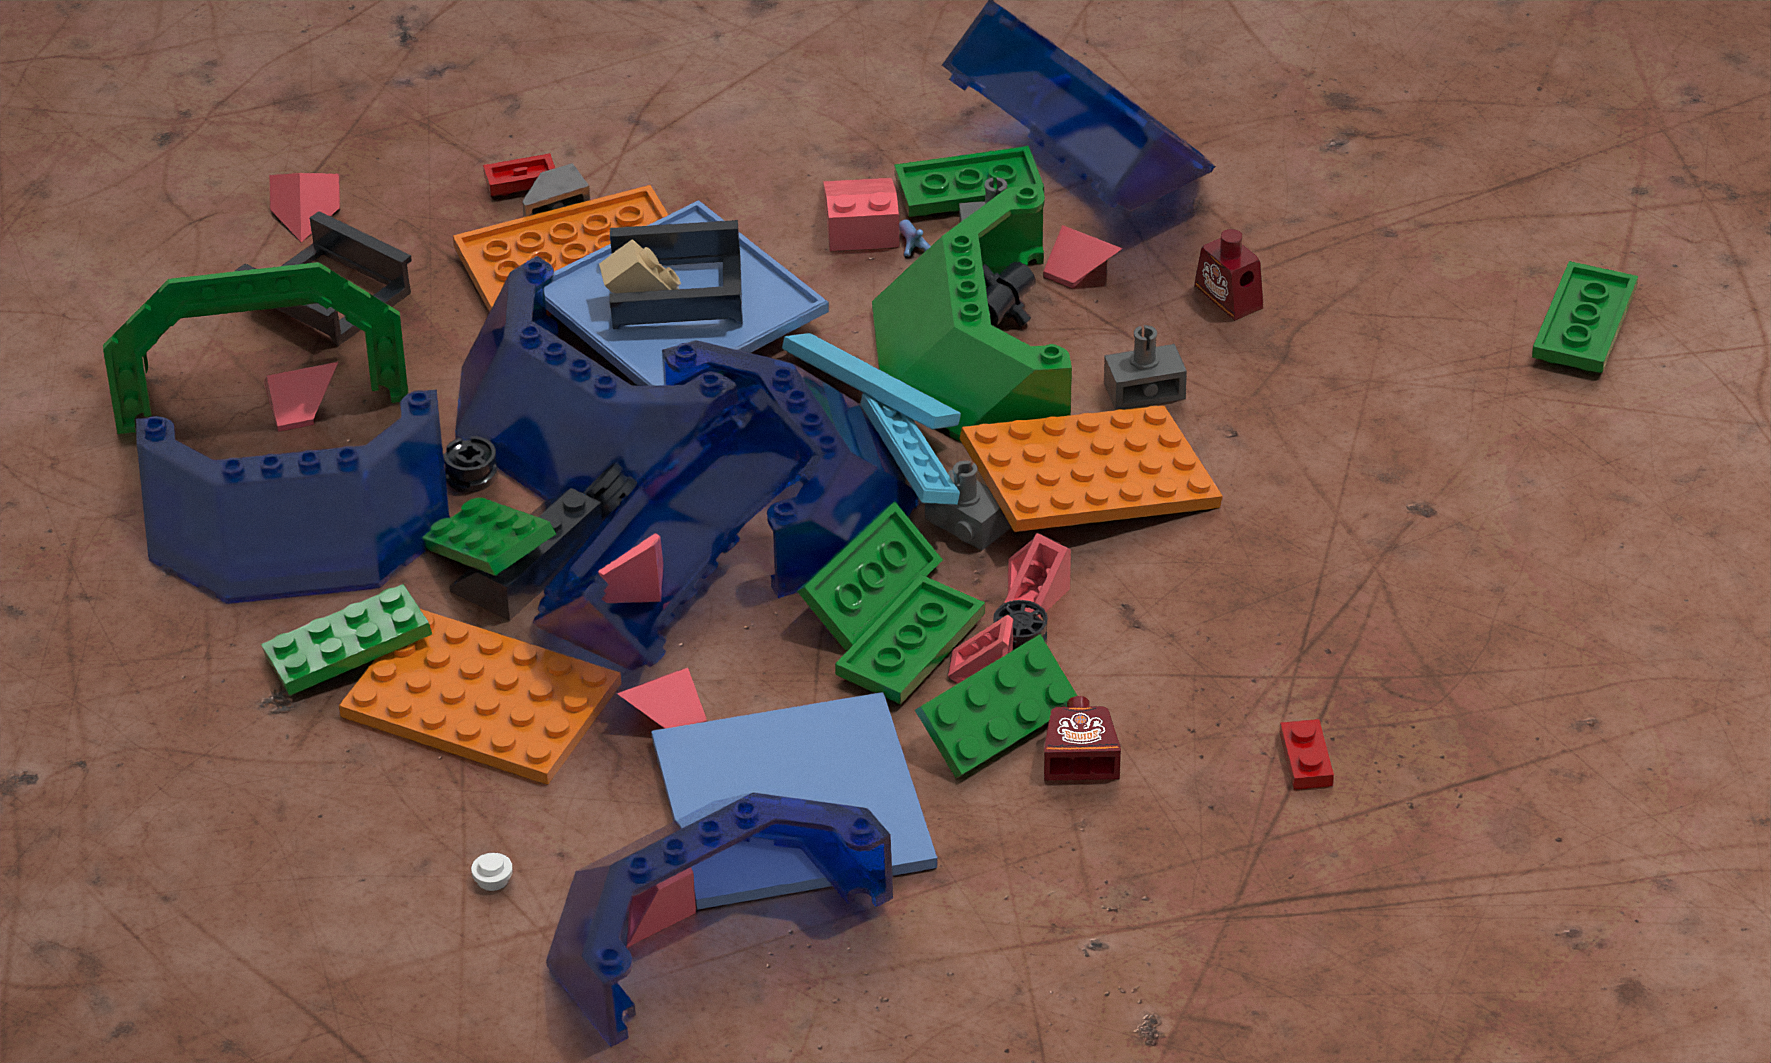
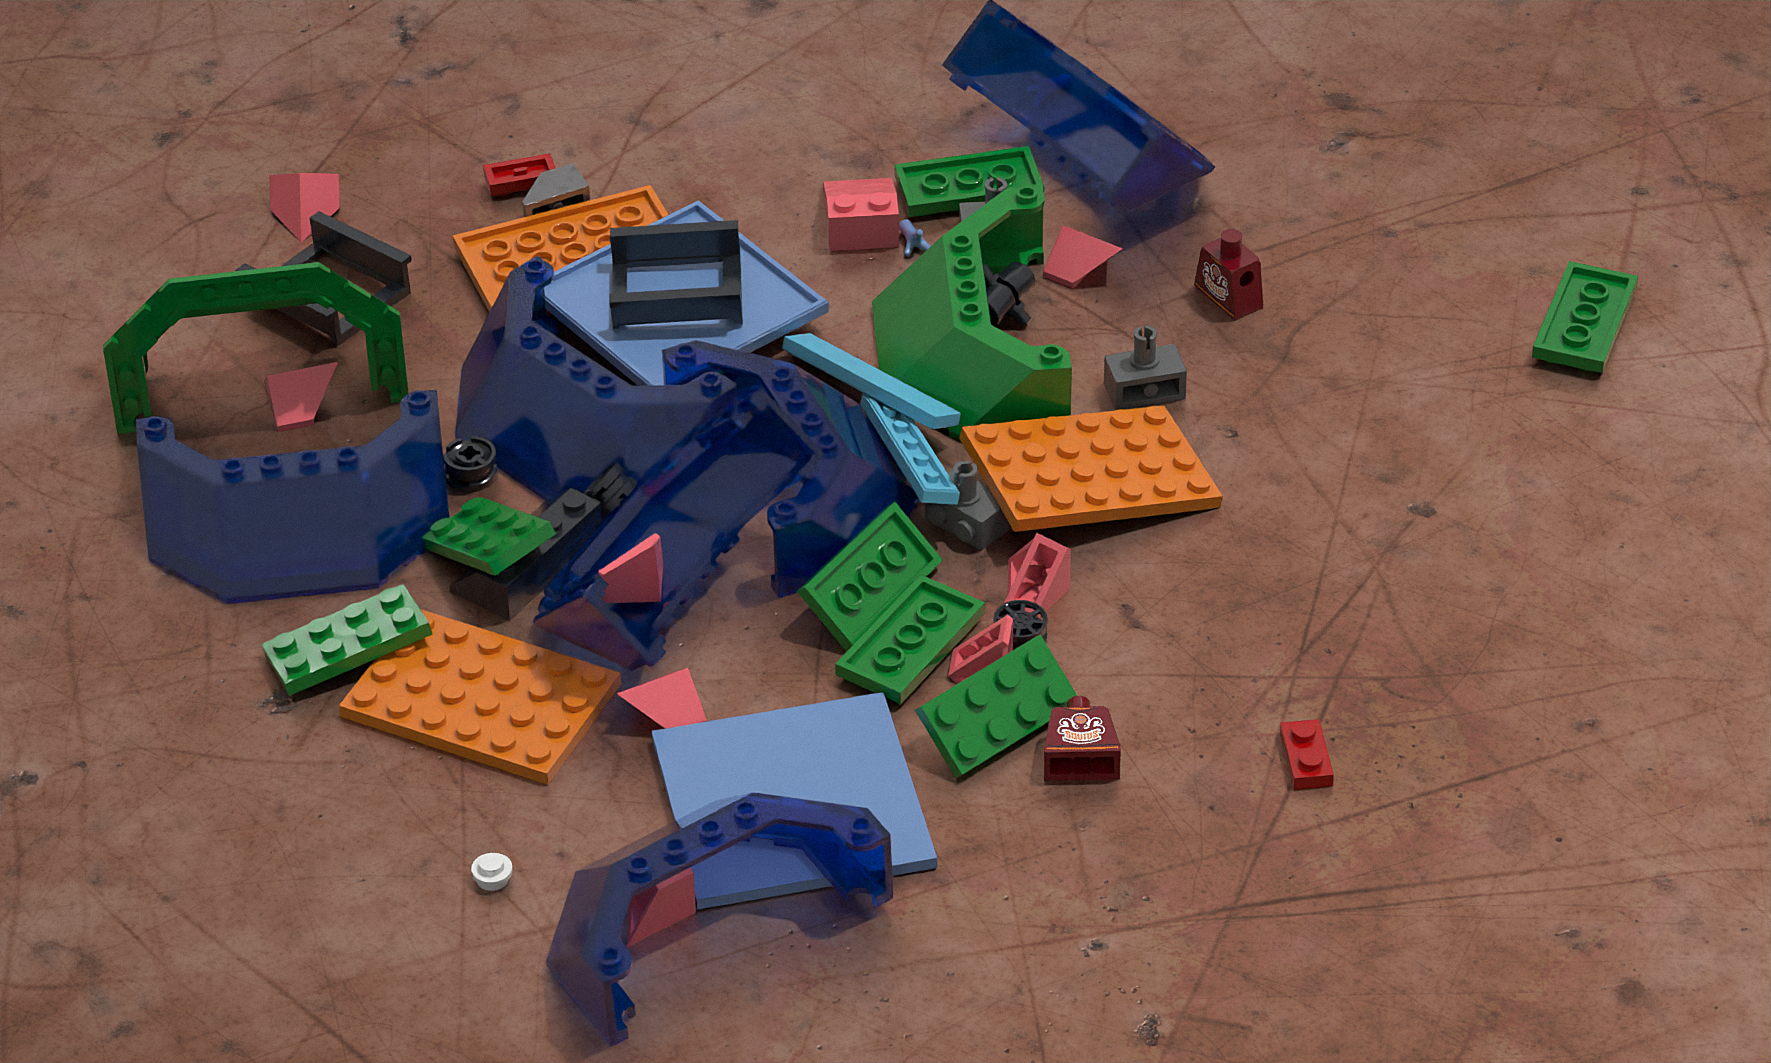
tan slope [599,239,681,293] -> none

